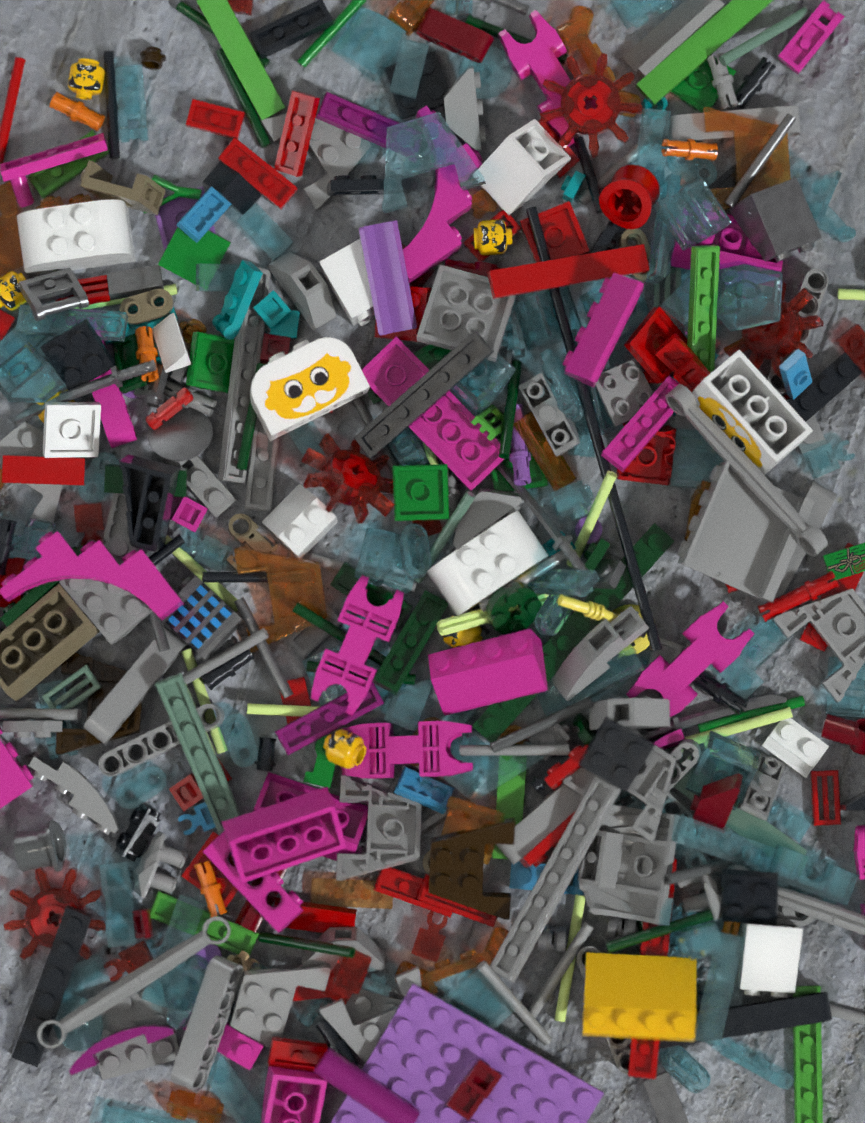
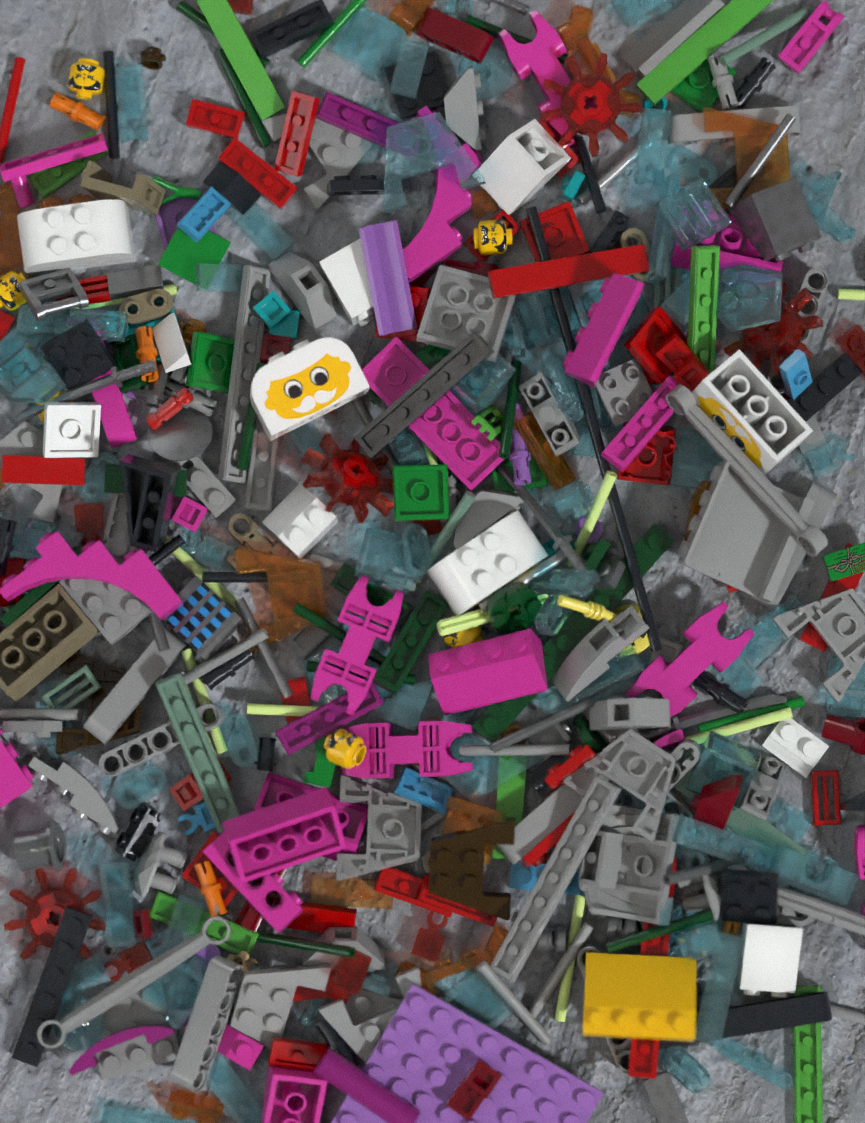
teal plate [212,260,263,340] -> none
black plate [578,716,655,792] -> none
red hat [599,165,660,229] -> none
orange pin [661,139,718,160] -> none
red pin [757,571,839,622] -> none

